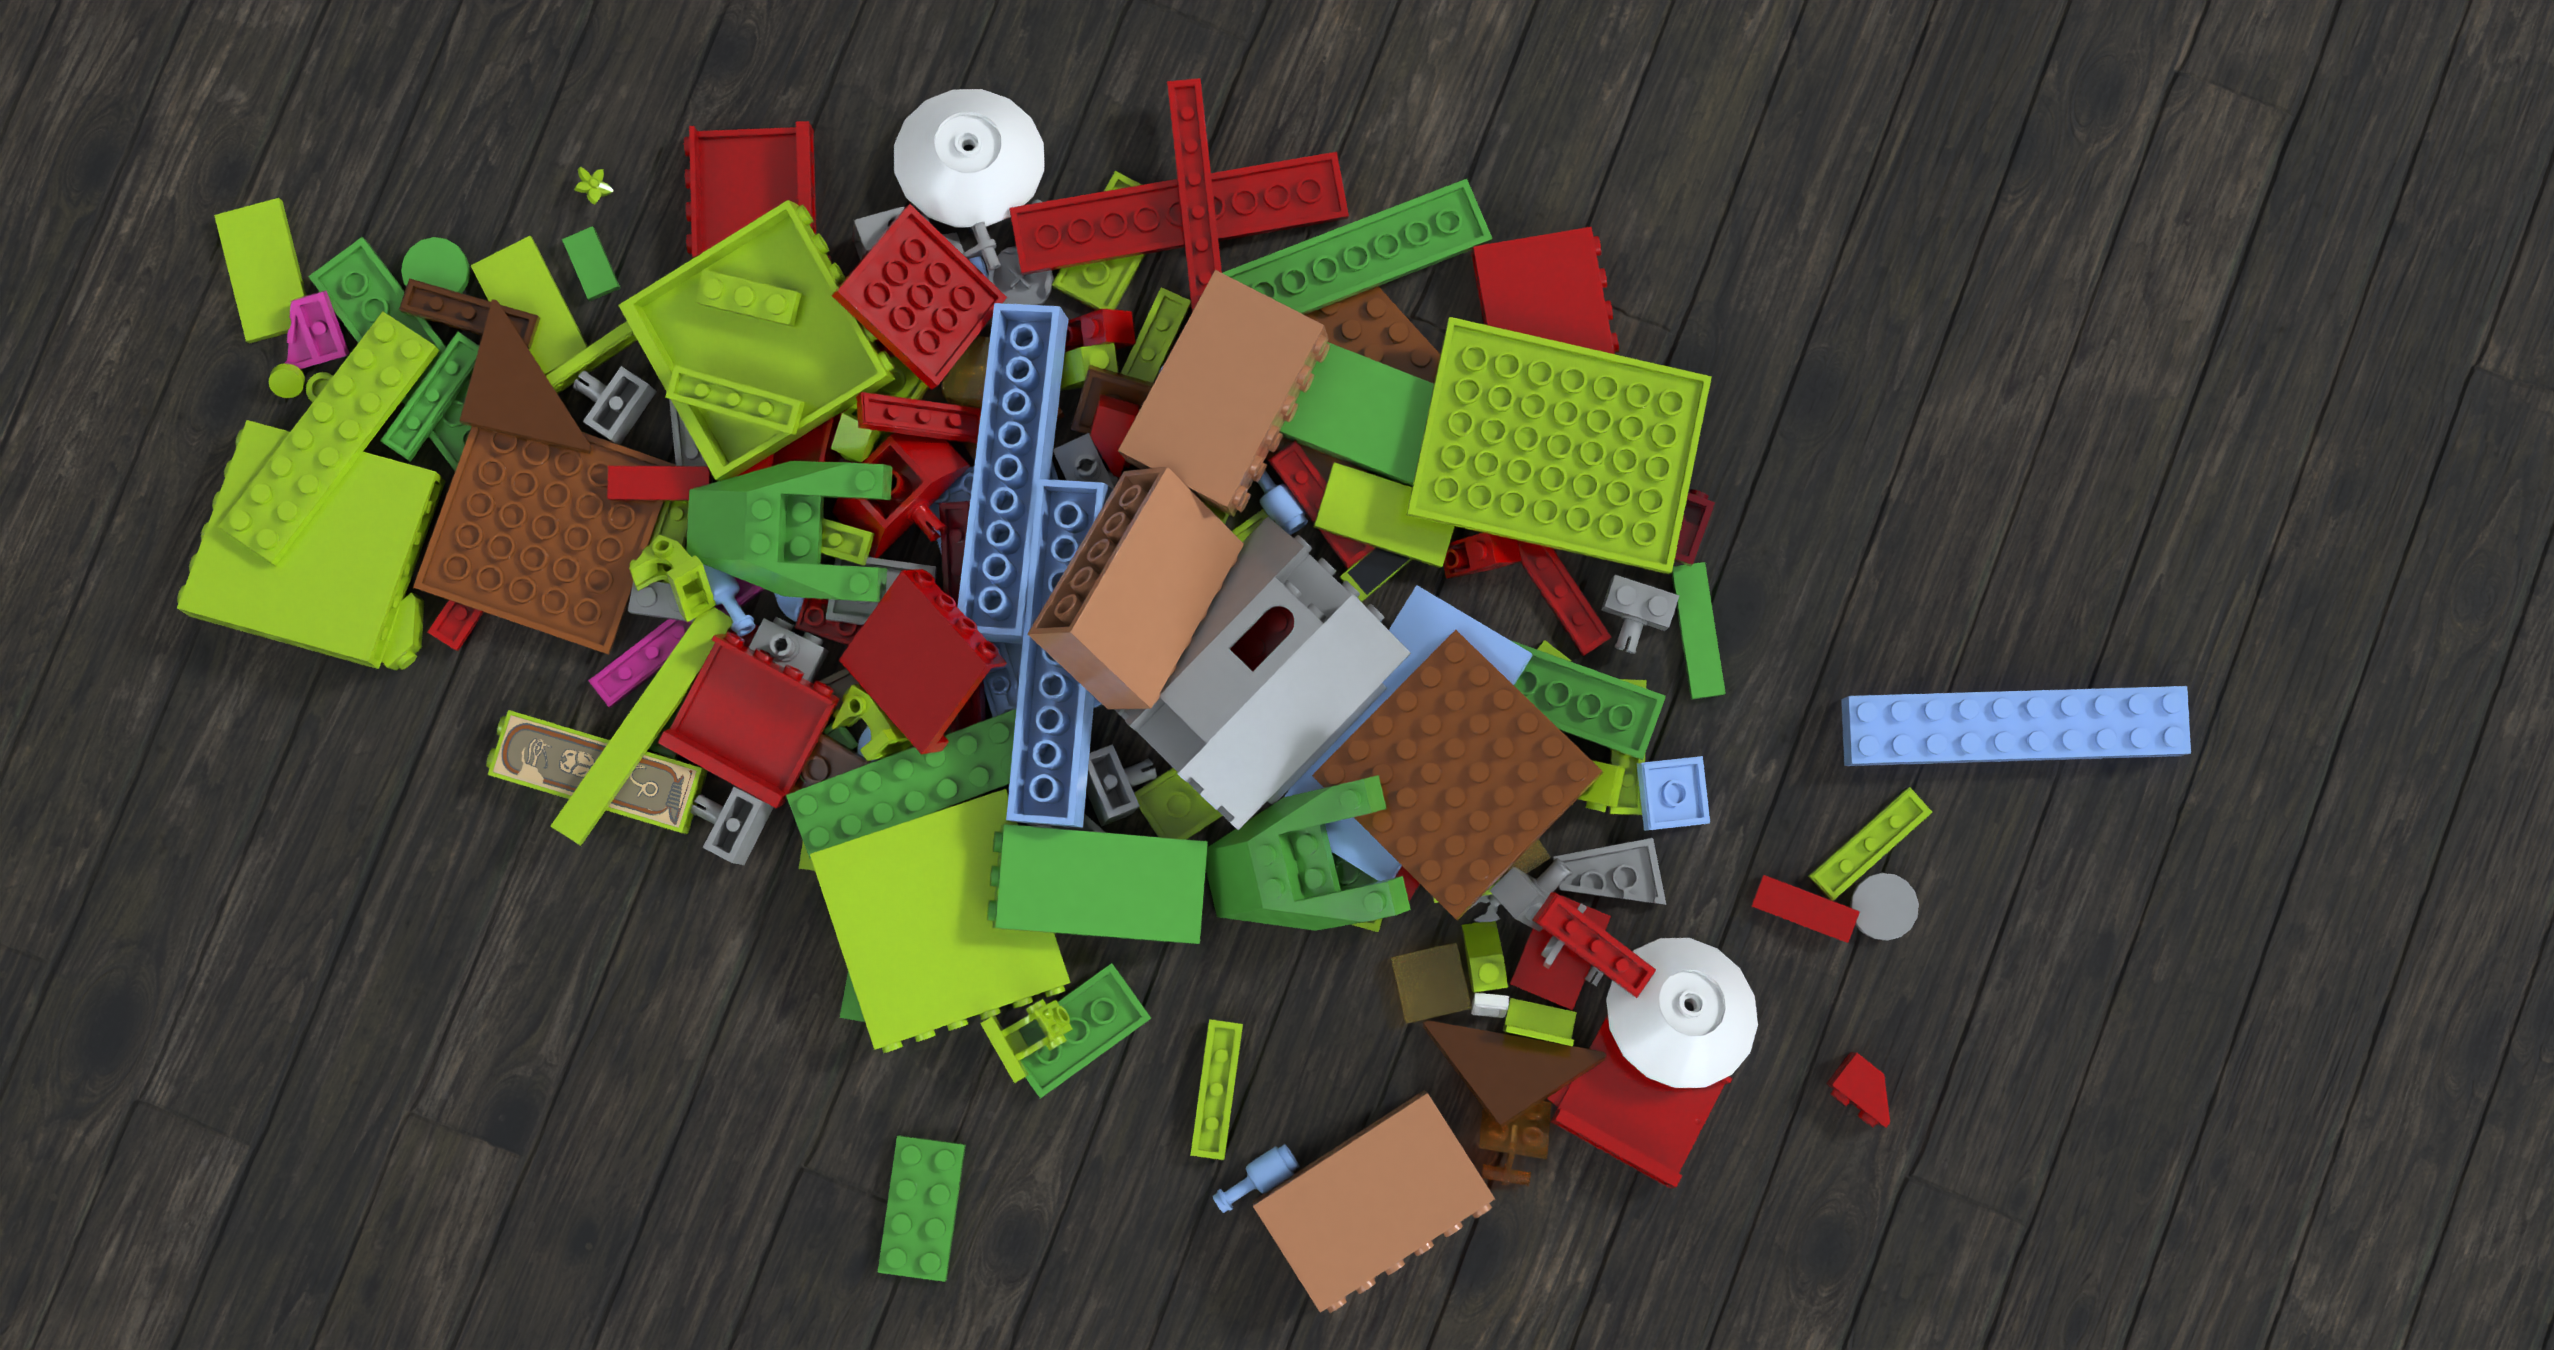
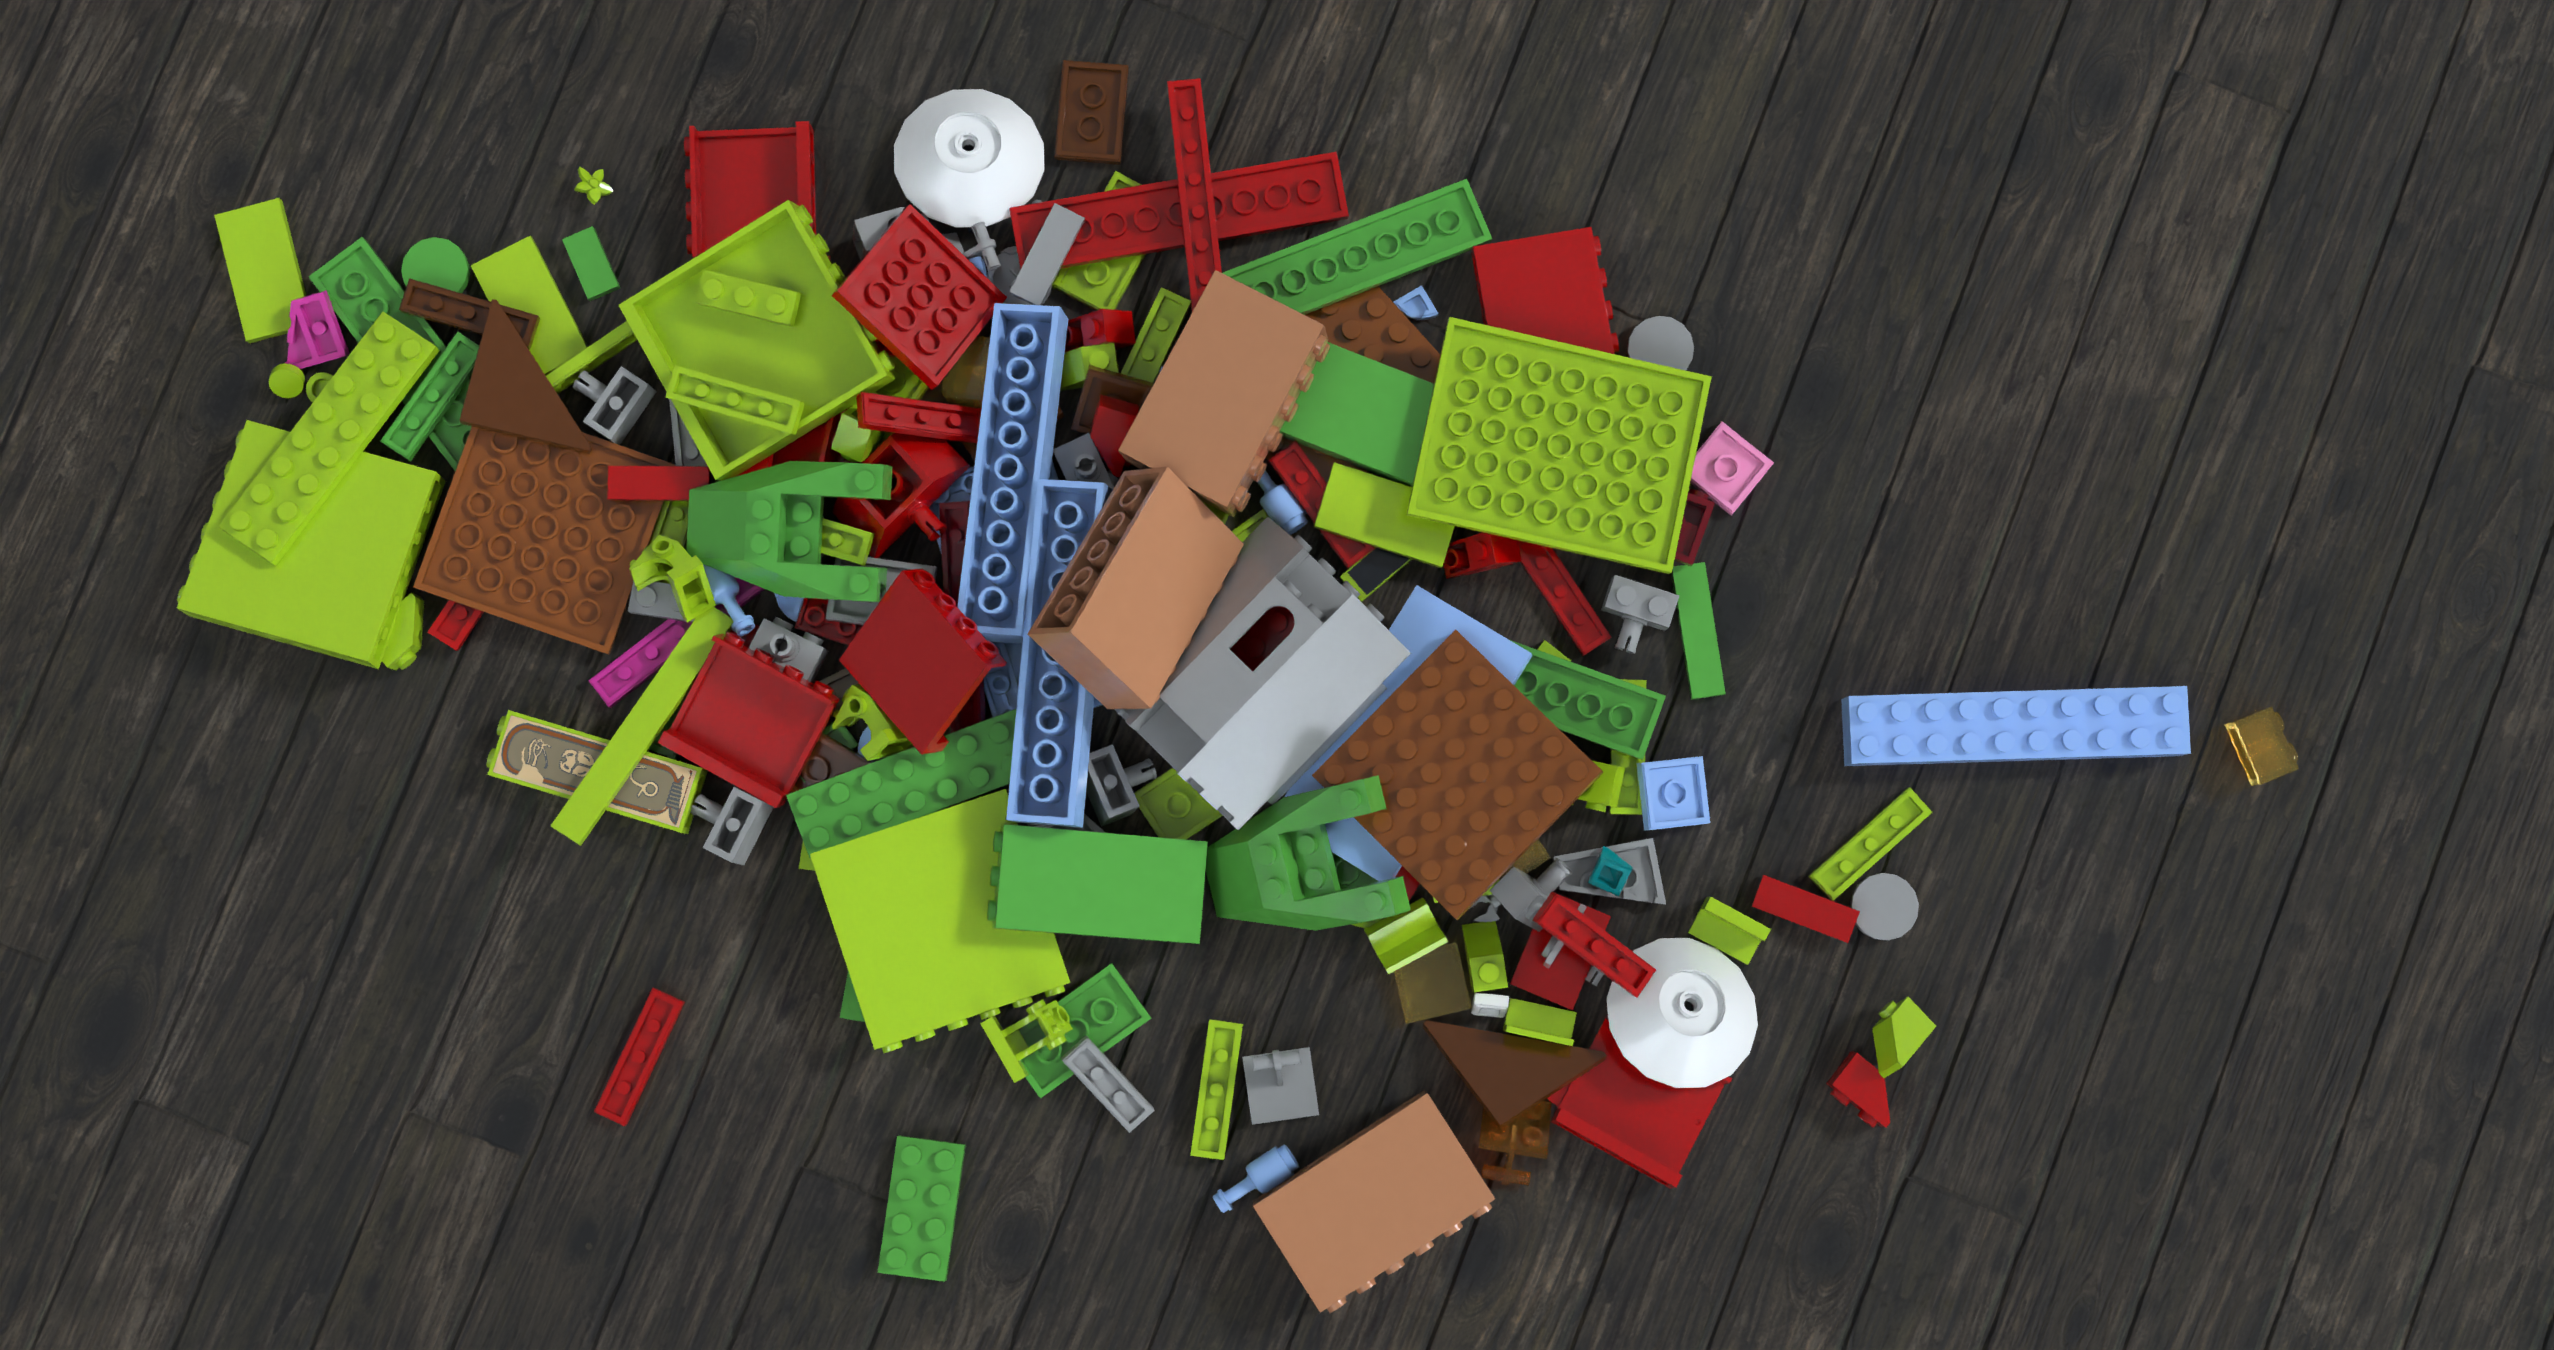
none -> red tile [594,988,685,1126]
none -> light grey tile [1009,203,1085,305]
none -> reddish brown tile [1054,60,1129,165]
none -> light grey tile [1061,1035,1155,1133]
none -> light grey plate [1242,1047,1319,1125]
none -> lime panel [1364,898,1448,974]
none -> light blue tile [1393,285,1439,320]
none -> teal slope [1588,846,1633,897]
none -> light grey tile [1627,316,1694,371]
none -> lime panel [1688,897,1771,965]
none -> bright pink tile [1690,421,1774,515]
none -> lime slope [1872,997,1936,1078]
none -> clear yellow brick [2224,707,2299,786]

